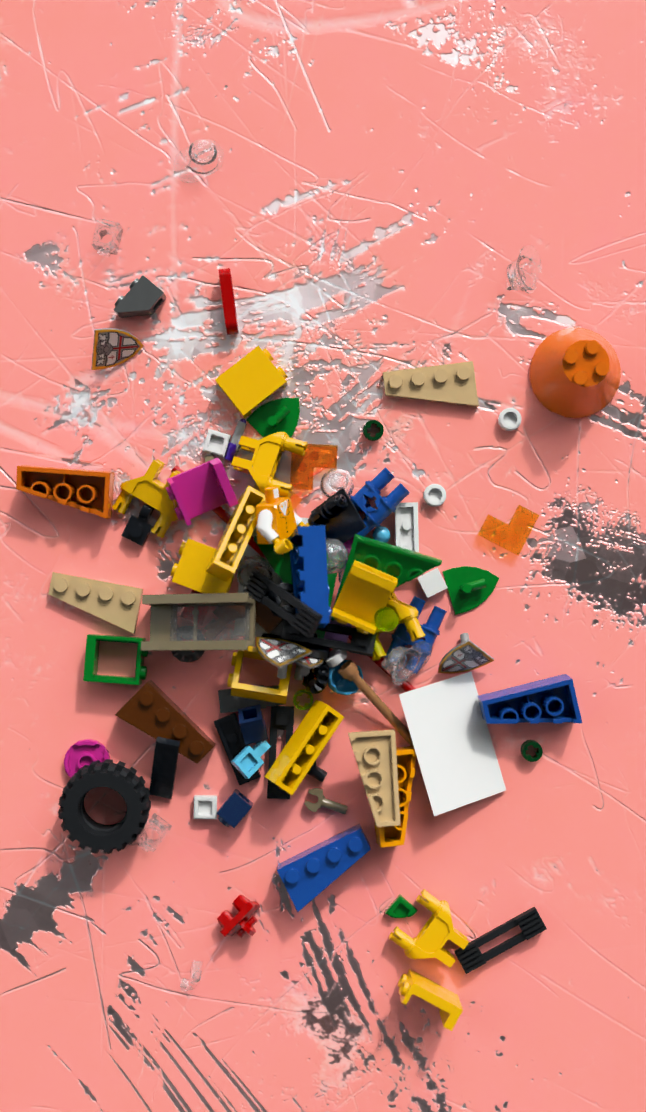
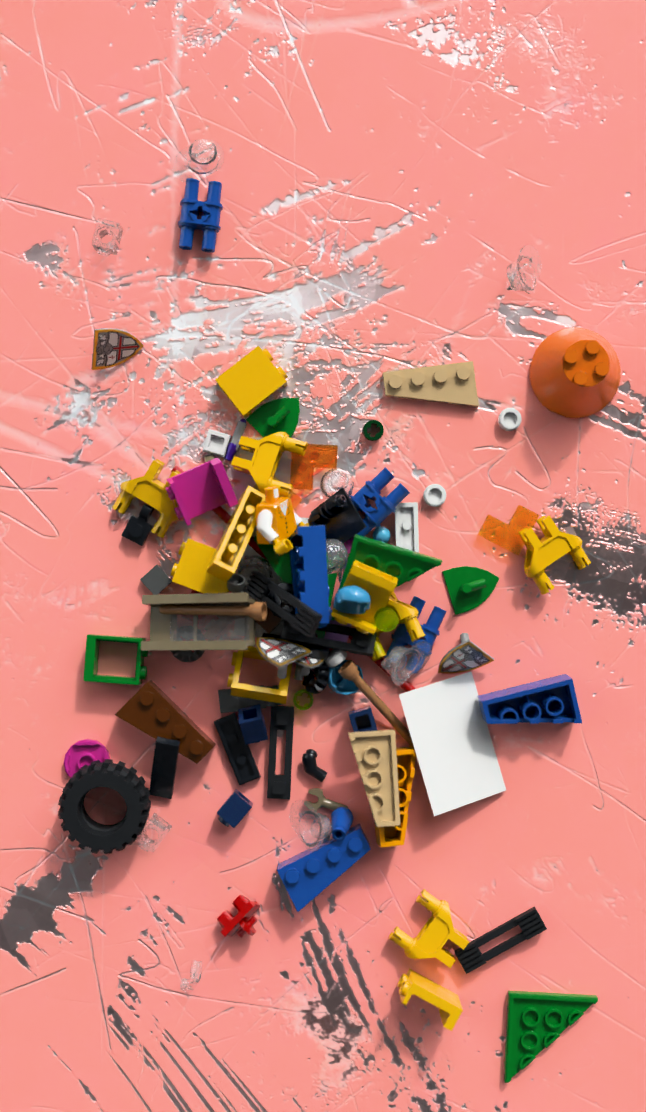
orange wedge [16,465,115,519] -> none
tan wing [48,572,144,634] -> none
dark grey slope [113,275,167,318] -> none
white tile [193,795,218,819] -> none
red beam [219,268,239,335] -> none
medium azure plate [231,740,271,779] -> none
yellow brick [265,699,344,795] -> none
green tile [385,894,418,918] -> none
white tile [417,567,448,598] -> none
dark green bush [520,740,543,762] -> none
none -> dark grey tile [140,564,172,595]
none -> medium nougat piece [159,602,267,621]
none -> blue pin [178,178,223,253]
none -> dark grey hinge [227,574,246,593]
none -> clear piece [289,799,333,852]
none -> blue cone [331,807,354,840]
none -> dark azure hair [333,585,371,614]
none -> dark blue brick [348,706,377,732]
none -> green tile [504,990,598,1083]
none -> yellow connector [518,516,591,595]

